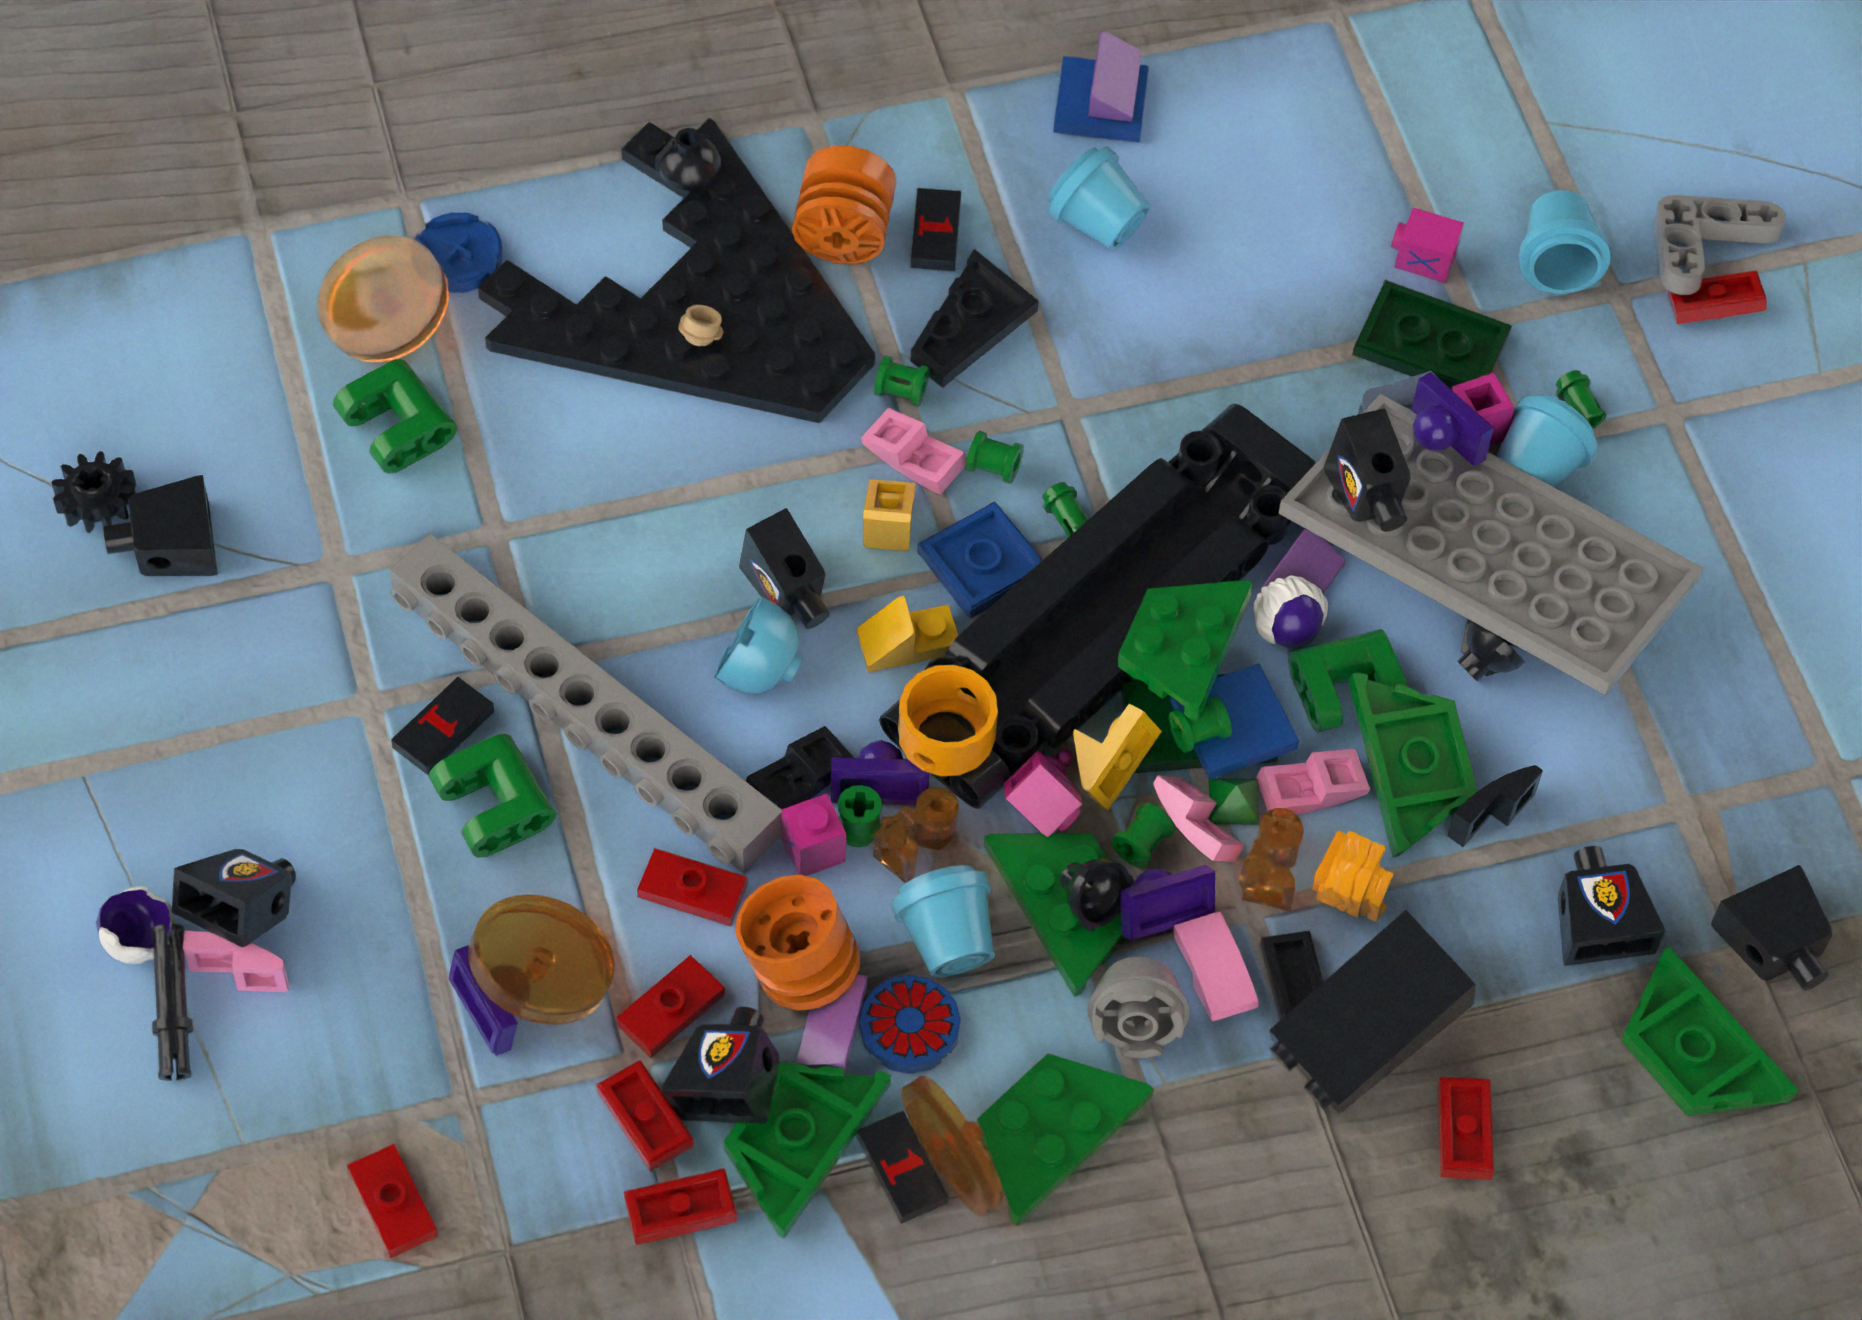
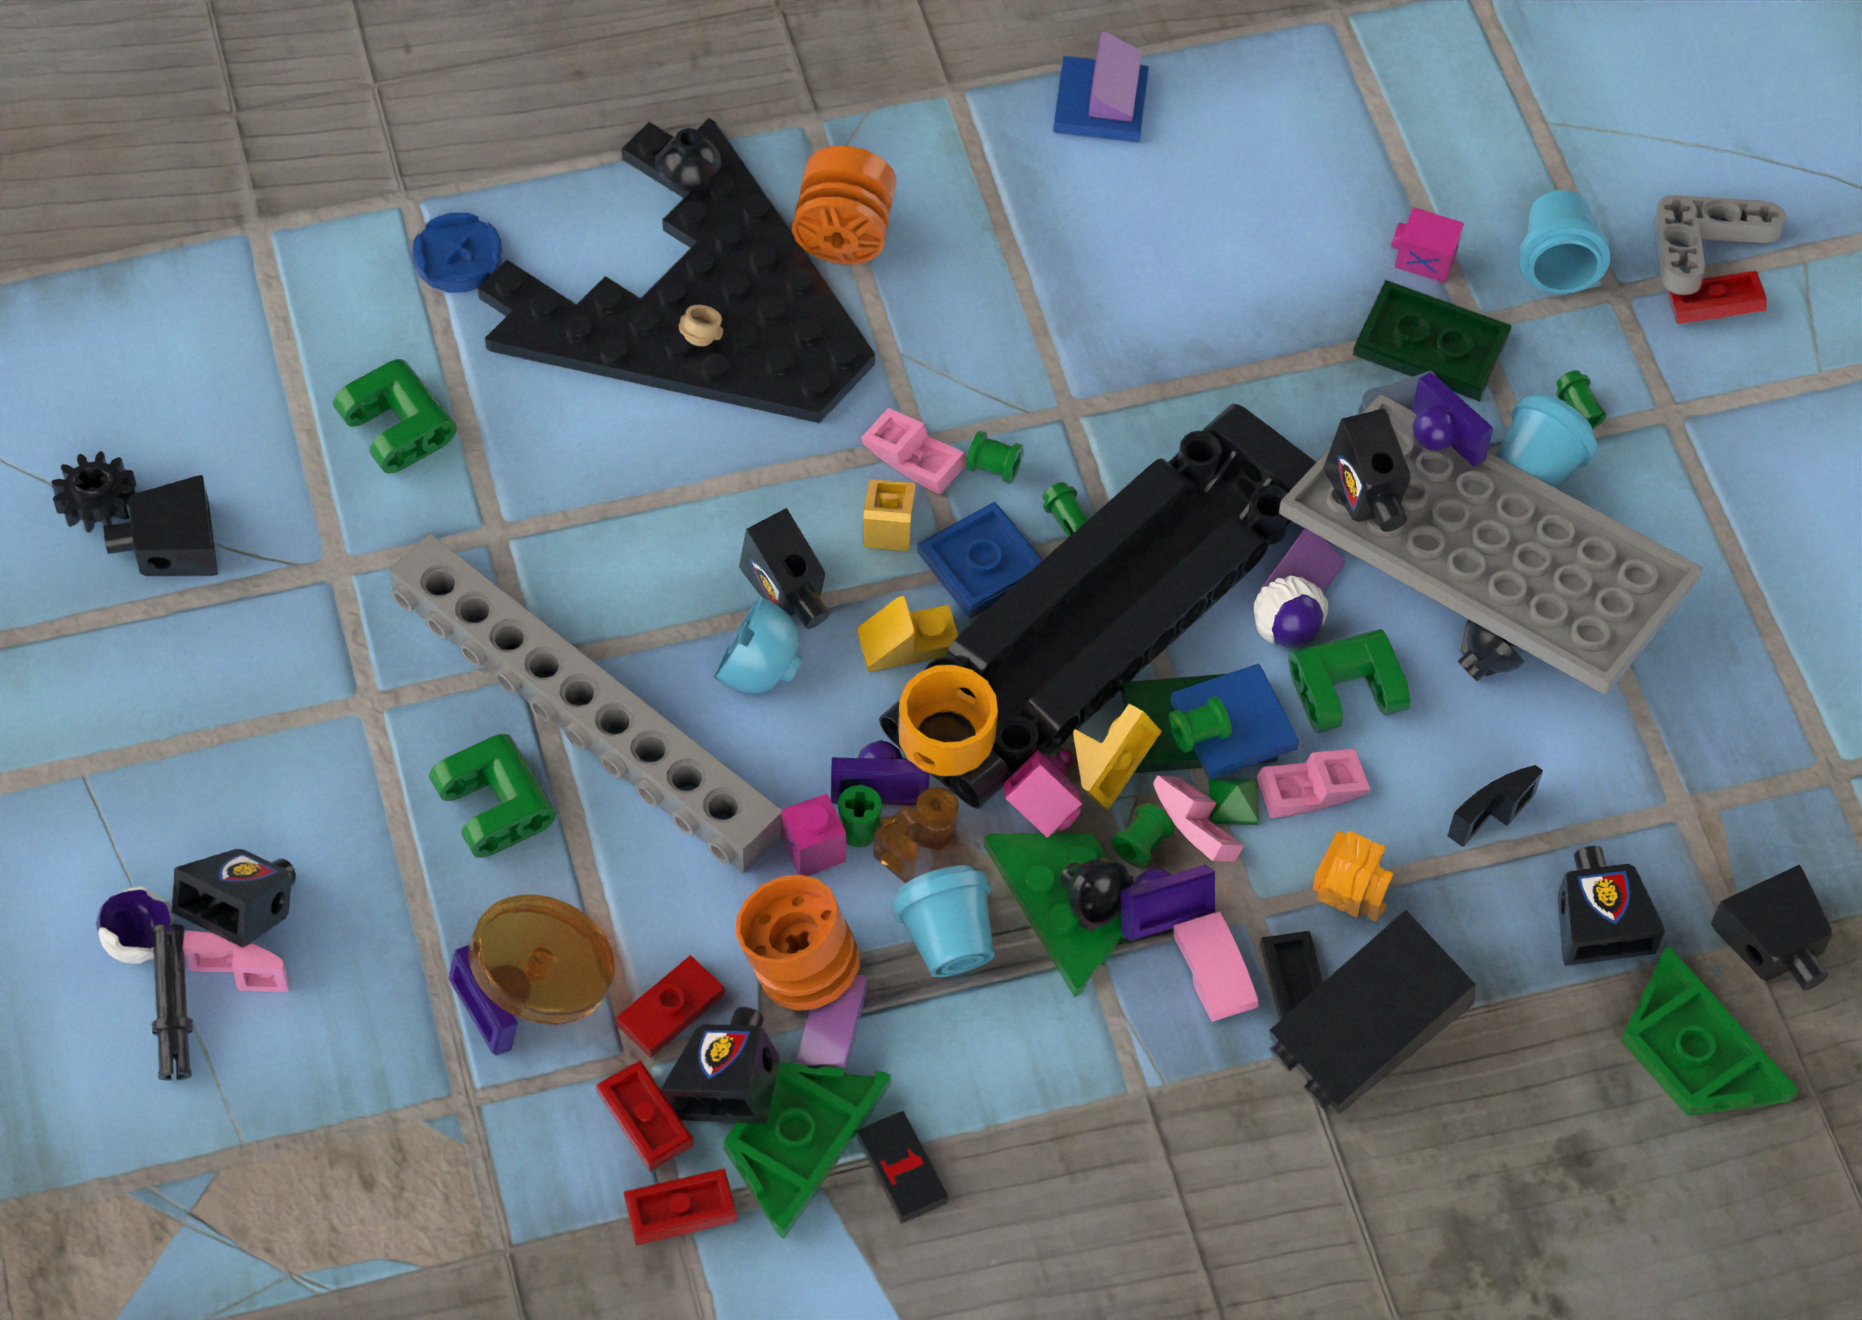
clear orange piece [318,236,449,362] -> none
red plate [347,1144,438,1258] -> none
black tile [391,677,494,775] -> none
red plate [637,848,748,926] -> none
black slope [746,726,854,810] -> none
tile [859,975,961,1074] -> none
green bush [874,355,930,407] -> none
clear orange piece [901,1075,1004,1217] -> none
black wing [910,249,1039,388] -> none
black tile [911,188,961,271] -> none
green wing [976,1053,1154,1225] -> none
medium azure piece [1048,146,1151,250] -> none
light grey cone [1088,957,1189,1058] -> none
green wing [1118,580,1253,721] -> none
clear orange leg [1239,808,1304,911] -> none
green wing [1348,673,1478,857] -> none
red plate [1437,1077,1494,1180] -> none
dark pink brick [1452,373,1514,446] -> none

